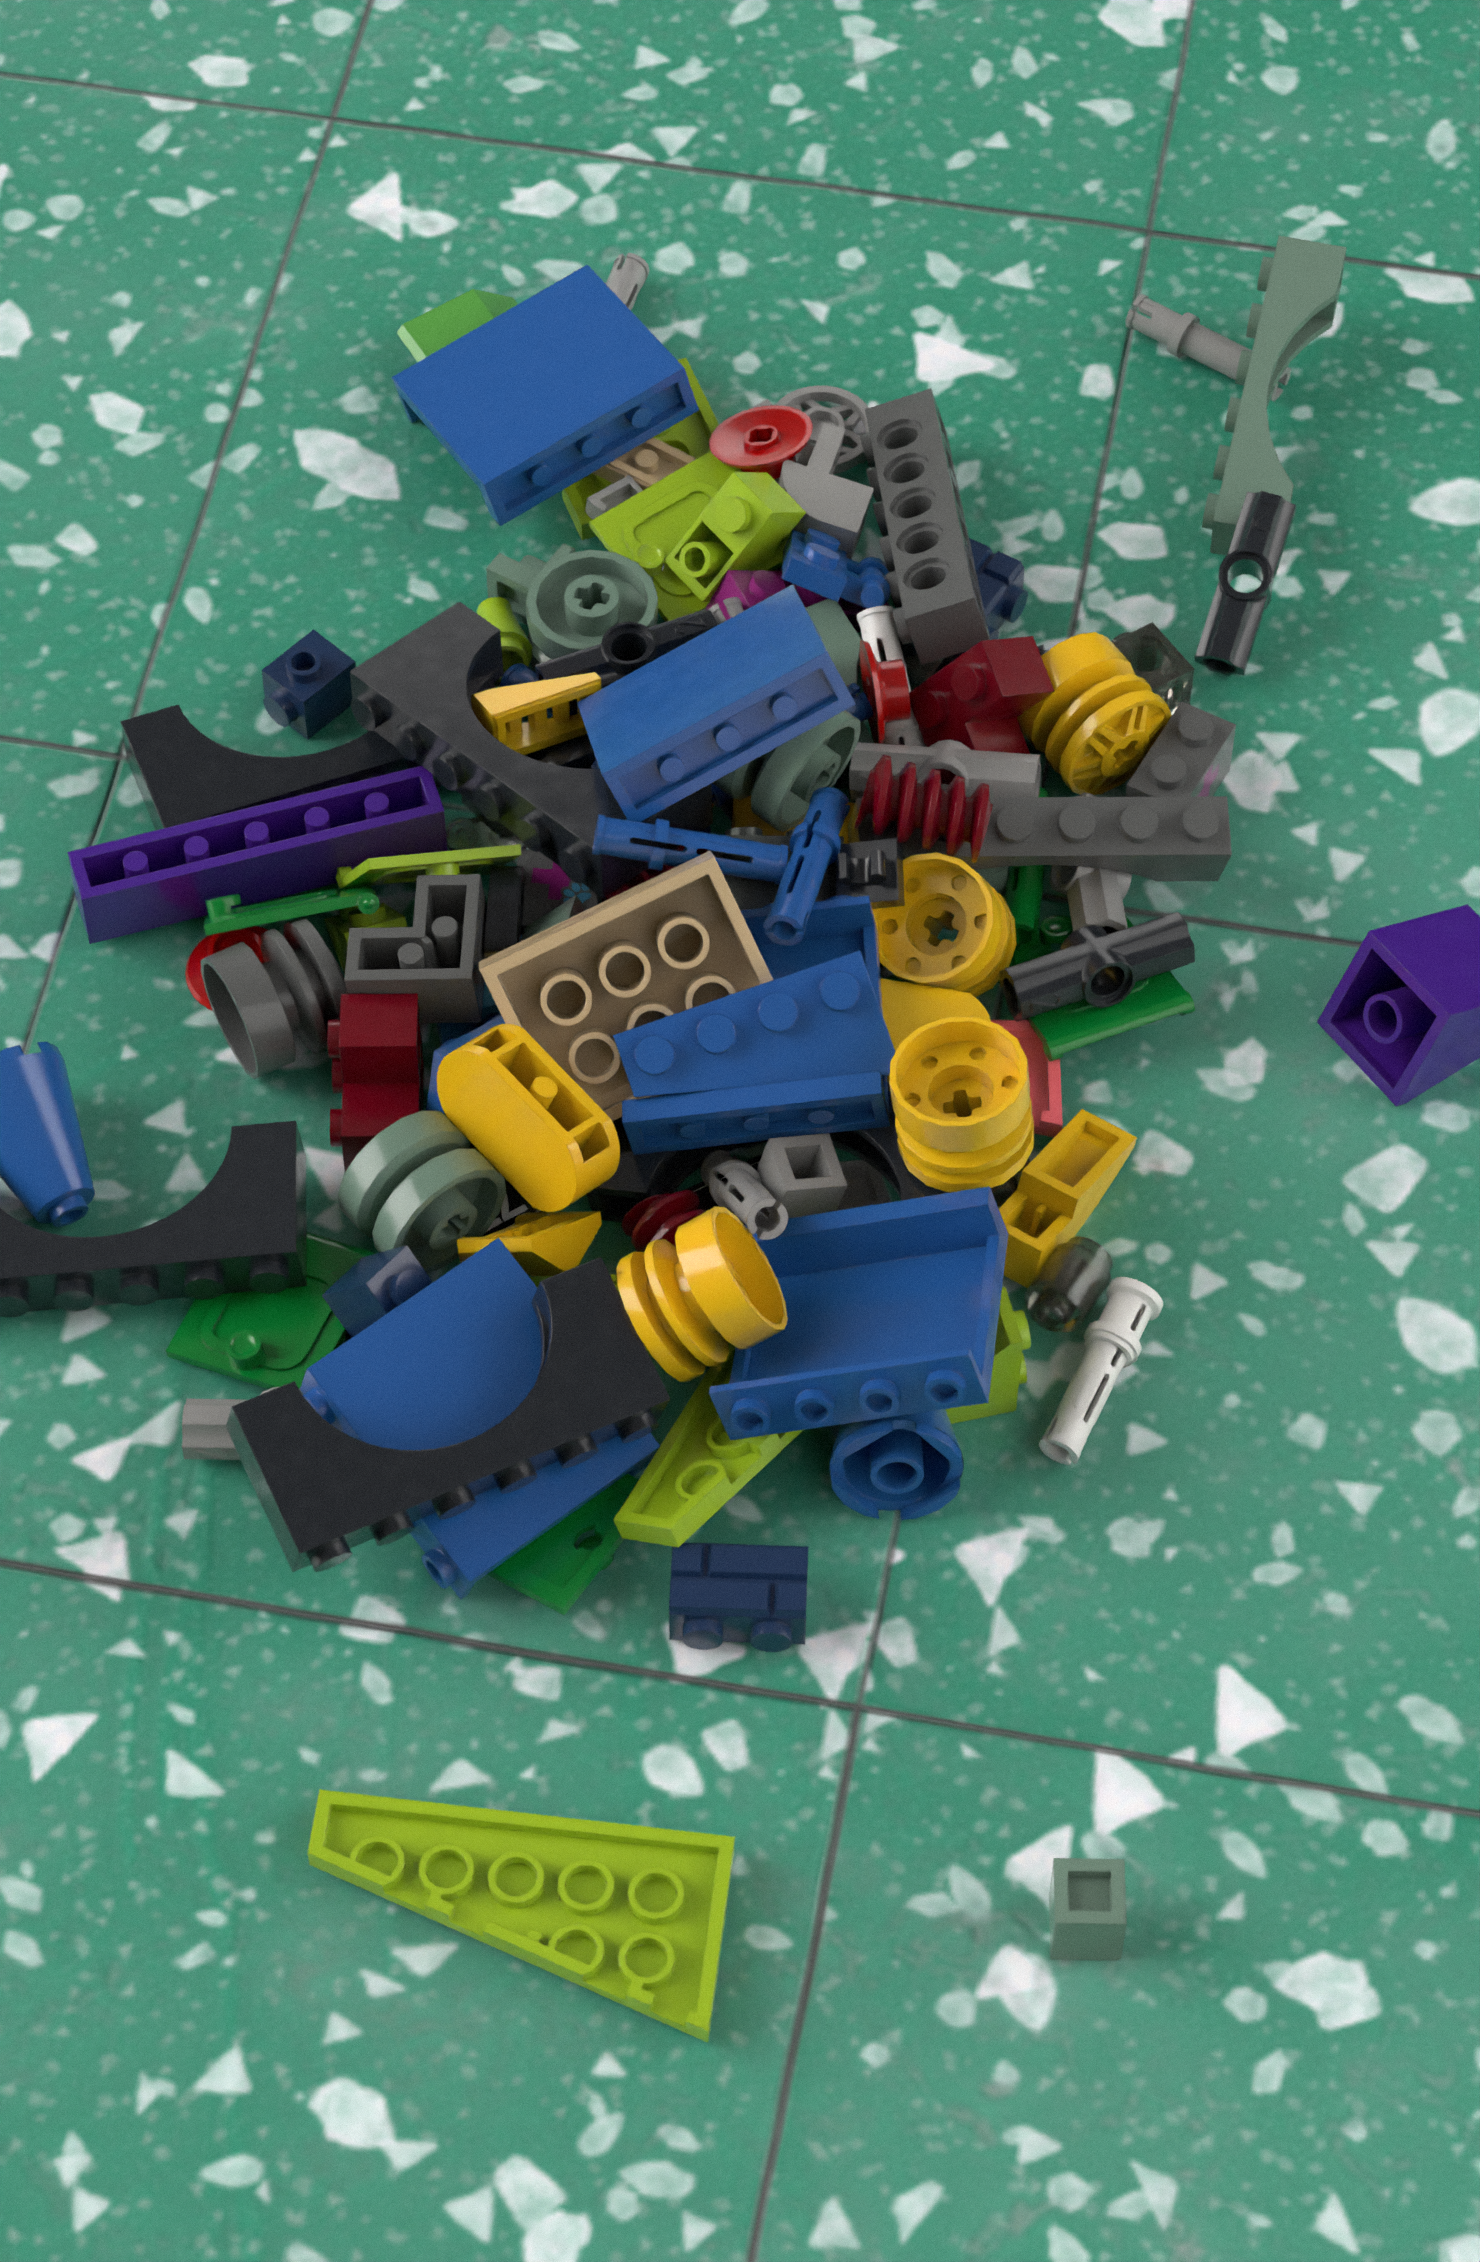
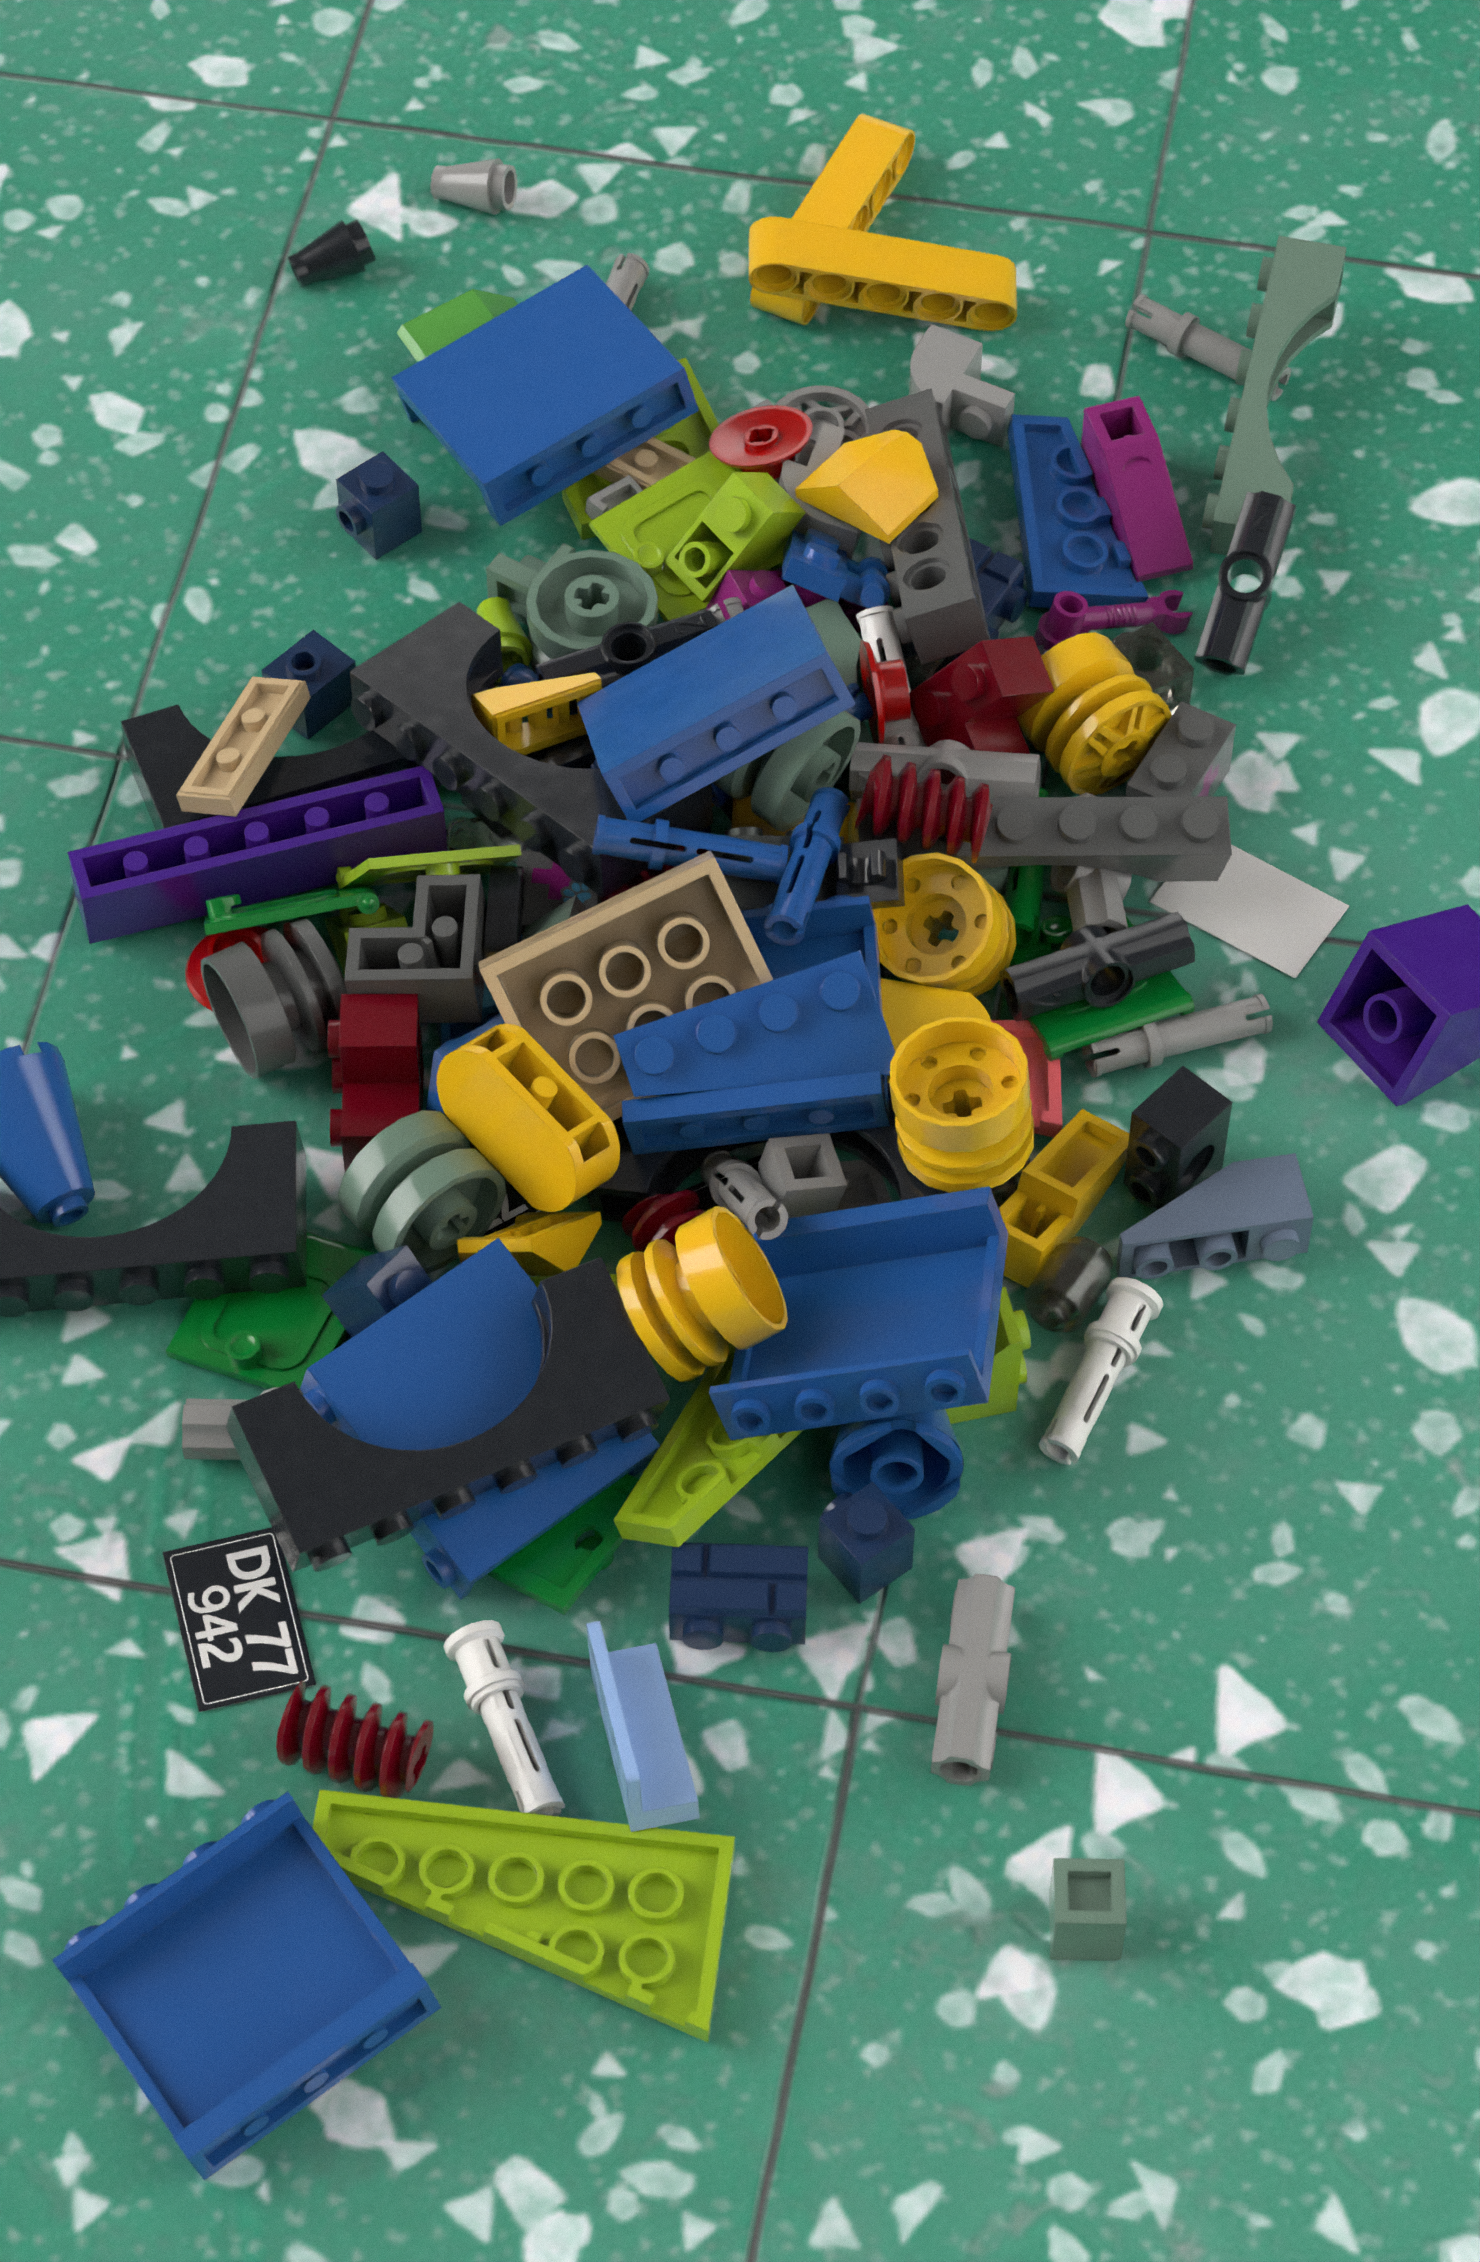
none -> blue panel [52,1791,441,2181]
none -> black sticker [162,1527,316,1712]
none -> tan tile [176,677,311,817]
none -> dark red piece [276,1680,434,1798]
none -> black cone [288,219,376,288]
none -> dark blue brick [336,451,422,560]
none -> light grey cone [431,158,517,215]
none -> white pin [444,1620,565,1816]
none -> light blue panel [586,1621,699,1832]
none -> yellow beam [748,216,1017,331]
none -> yellow beam [750,113,915,325]
none -> yellow slope [795,429,939,544]
none -> dark blue brick [818,1482,915,1604]
none -> light grey brick [909,324,1015,448]
none -> light grey piece [931,1574,1015,1786]
none -> blue wing [1007,414,1149,608]
none -> magenta brick [1033,590,1193,650]
none -> magenta slope [1081,396,1193,582]
none -> light grey pin [1082,993,1273,1078]
none -> sand blue slope [1116,1153,1314,1279]
none -> black brick [1123,1066,1232,1210]
none -> white sticker [1149,845,1349,978]

